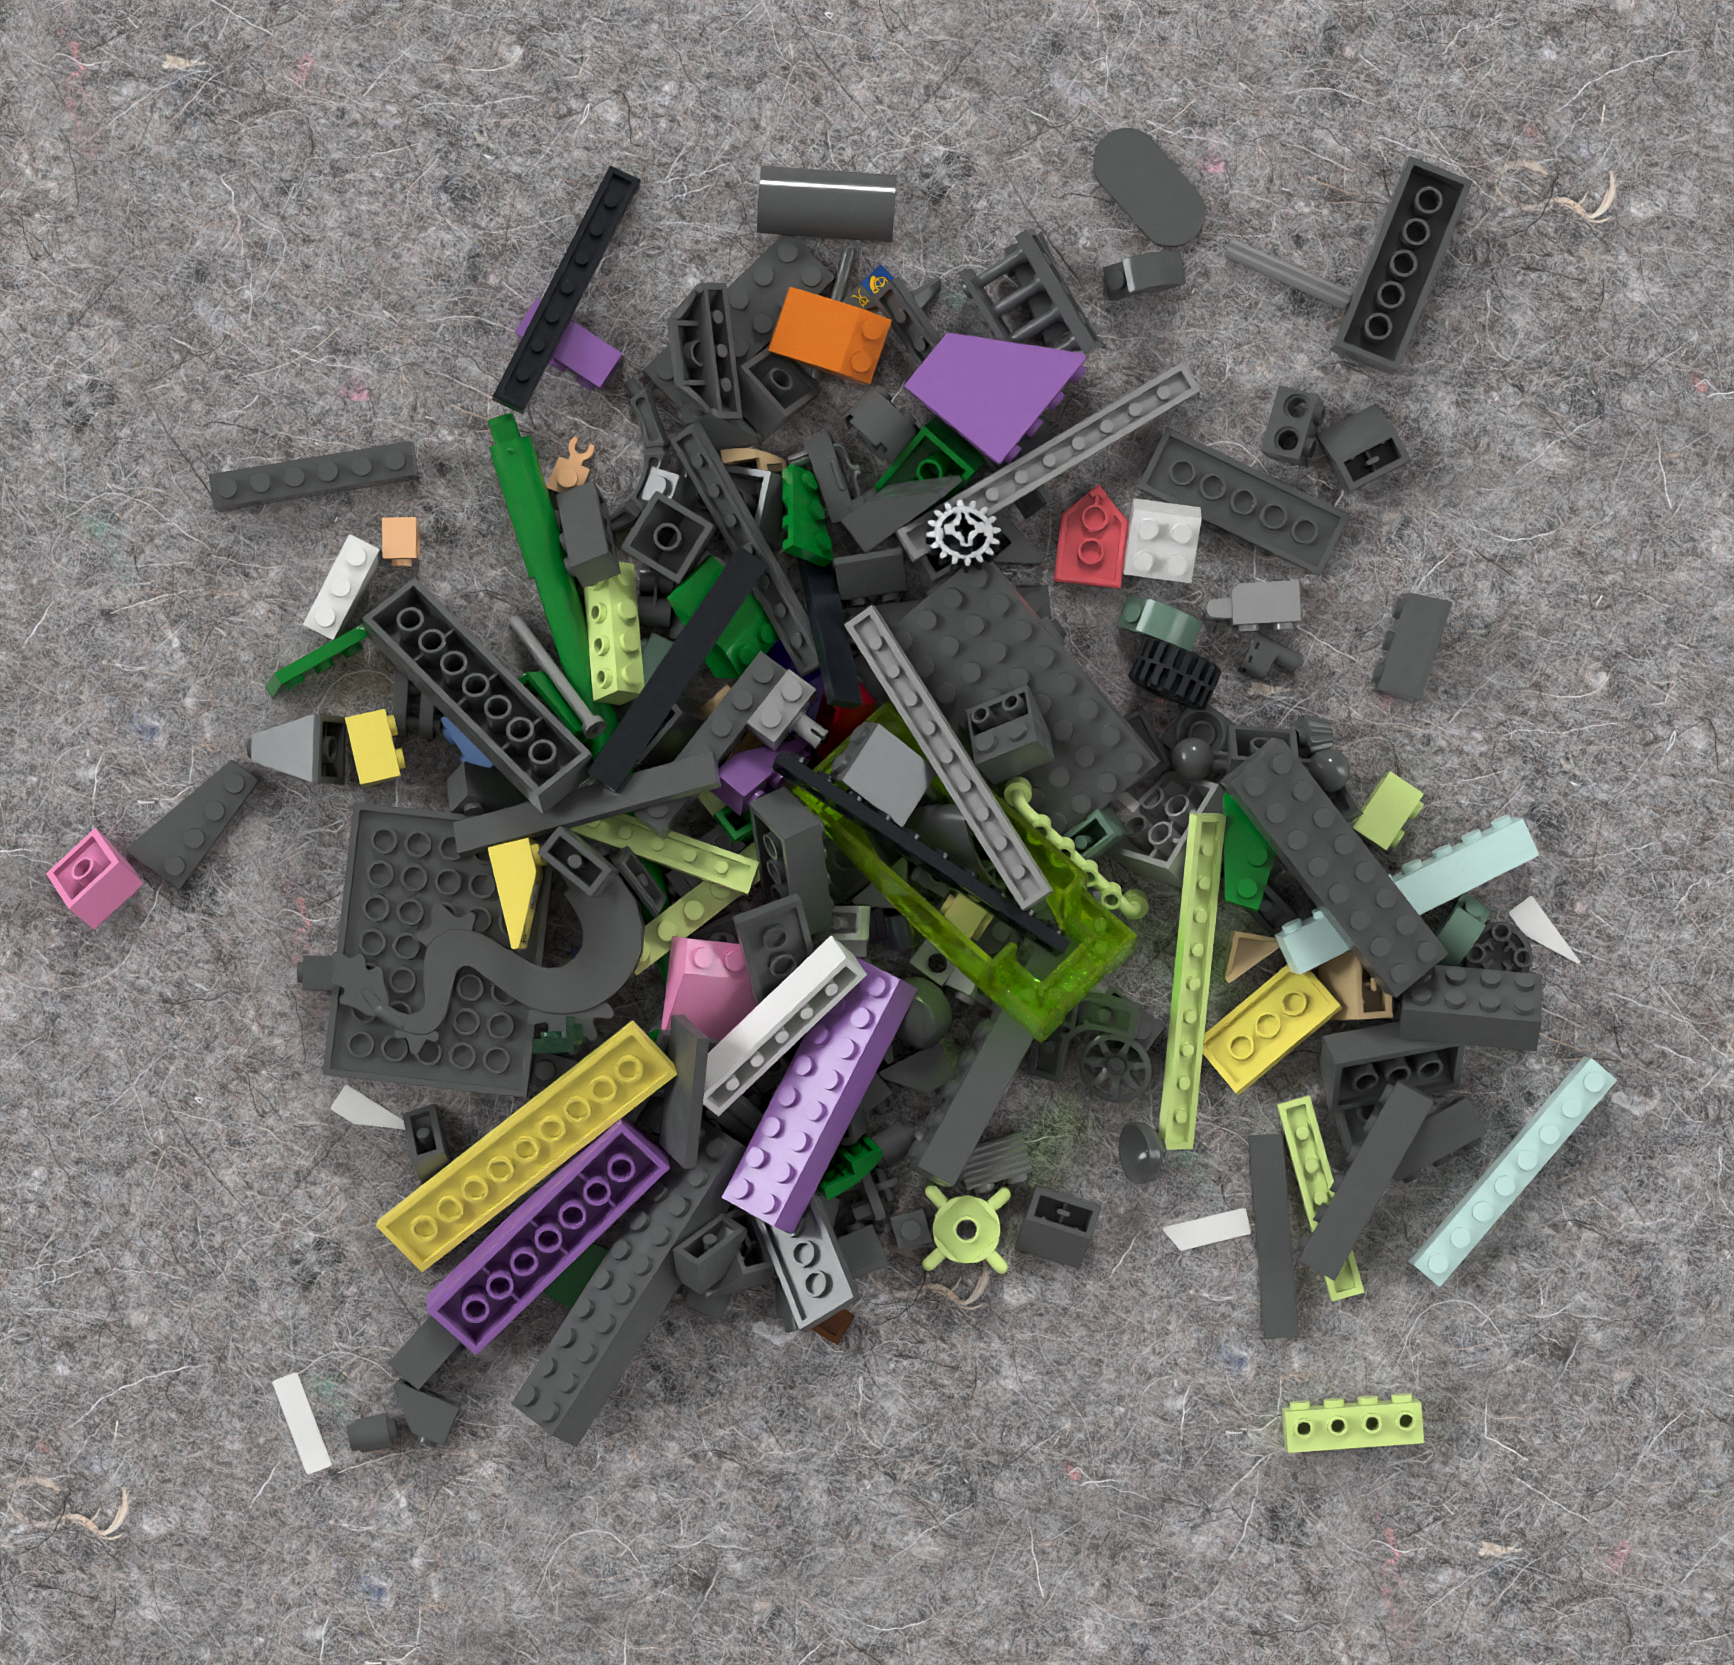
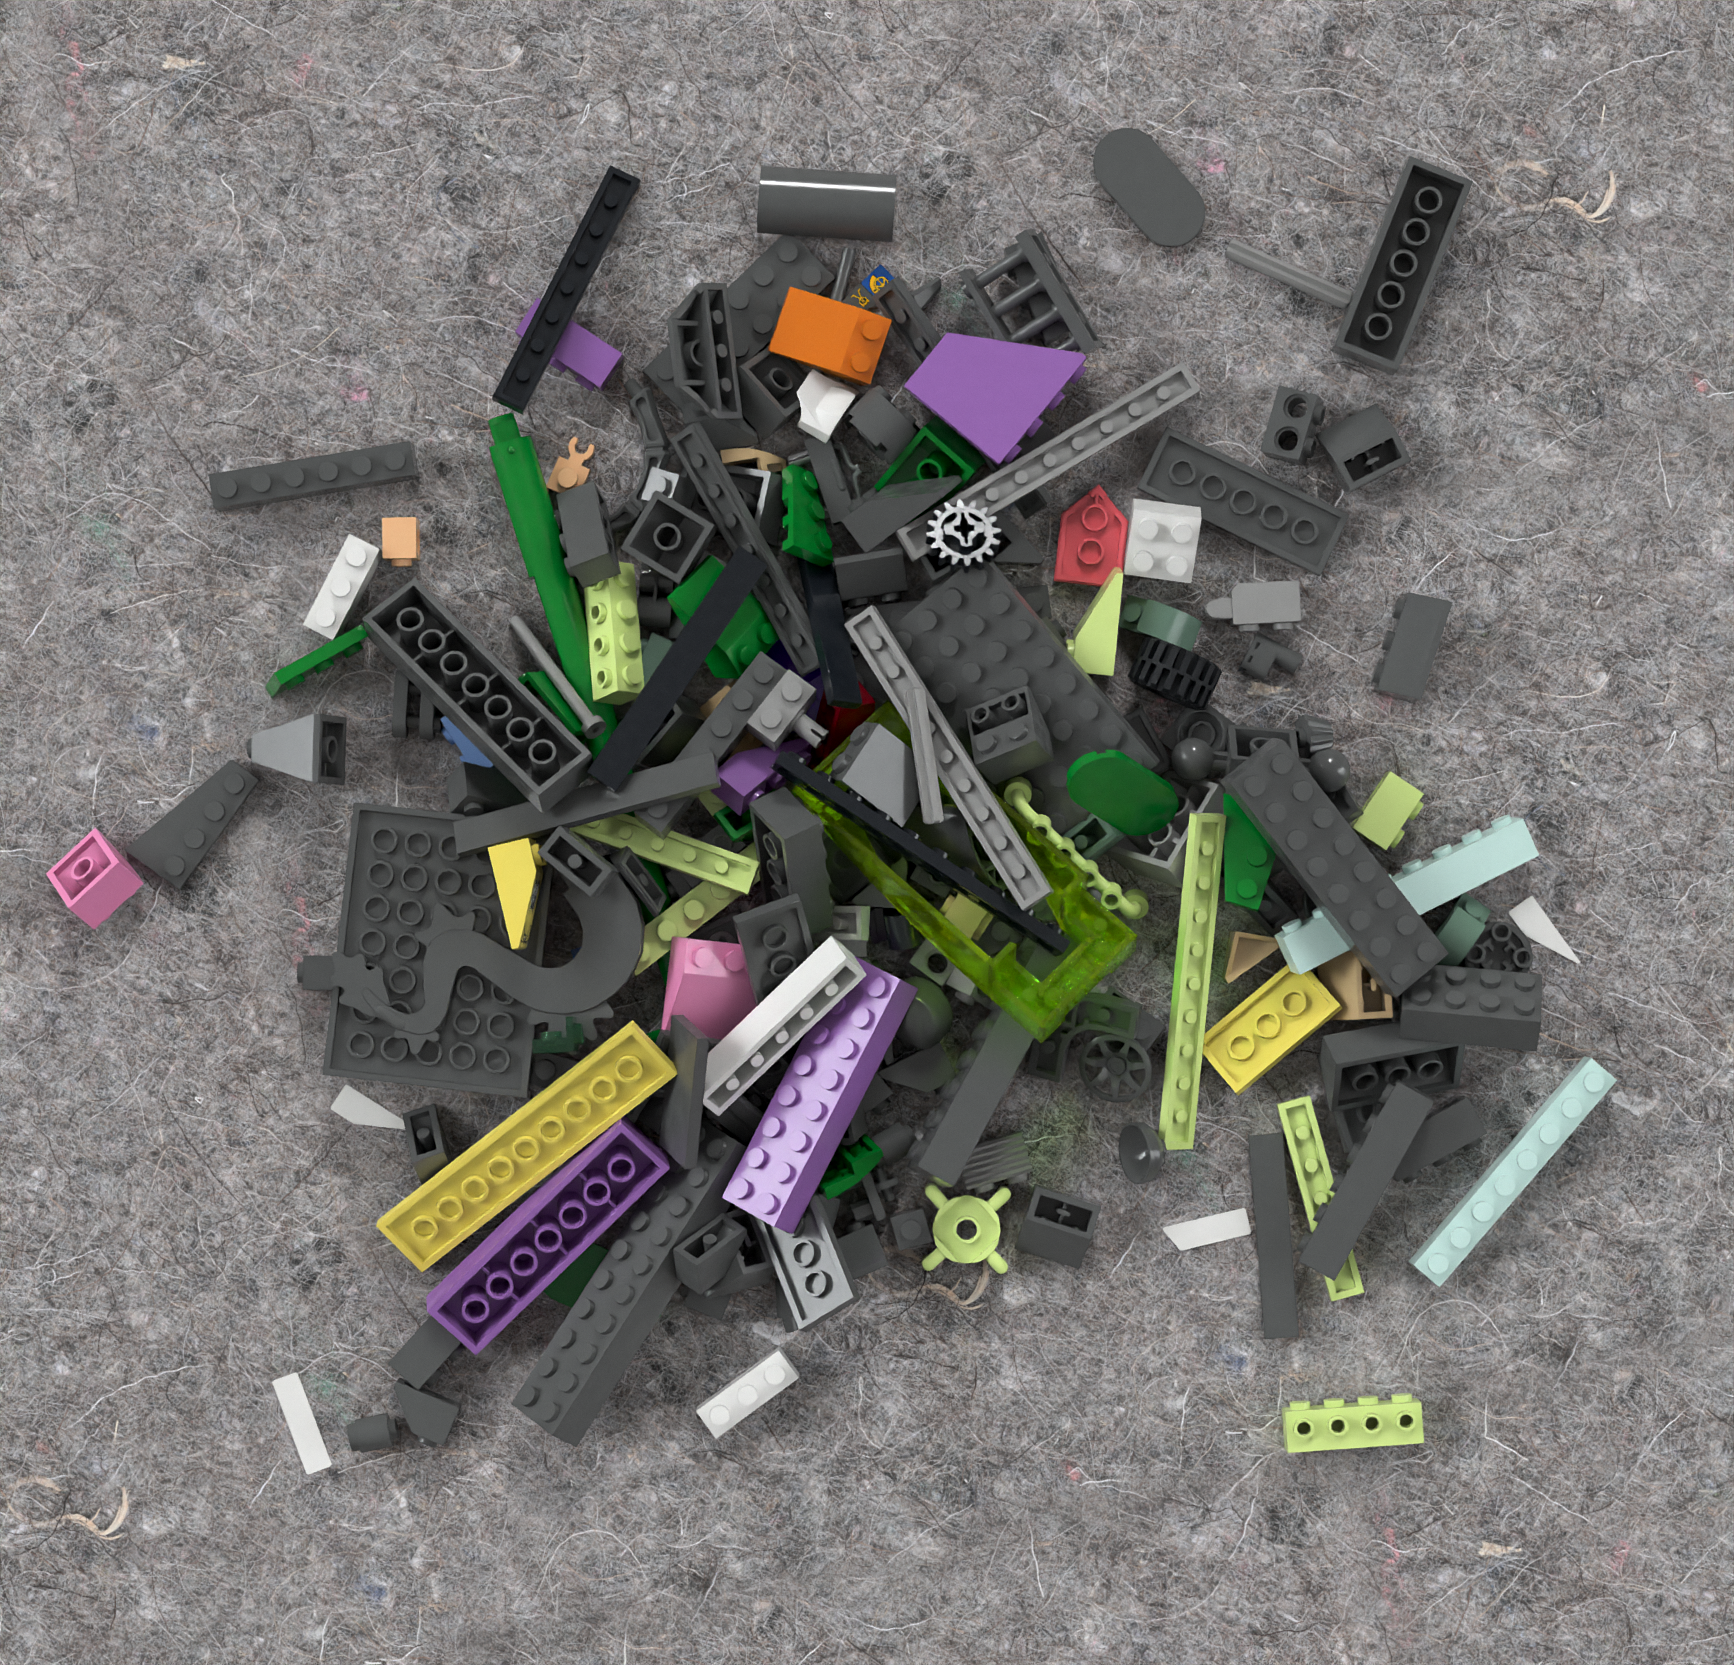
light yellow slope [345,709,406,788] -> none
reddish brown tile [811,1309,855,1345] -> none
dark grey brick [1103,251,1186,300] -> none
none -> white brick [696,1346,799,1439]
none -> white slope [796,369,860,444]
none -> light grey axle [904,688,944,825]
none -> yellowish green slope [1065,567,1123,676]
none -> green tile [1066,750,1179,836]

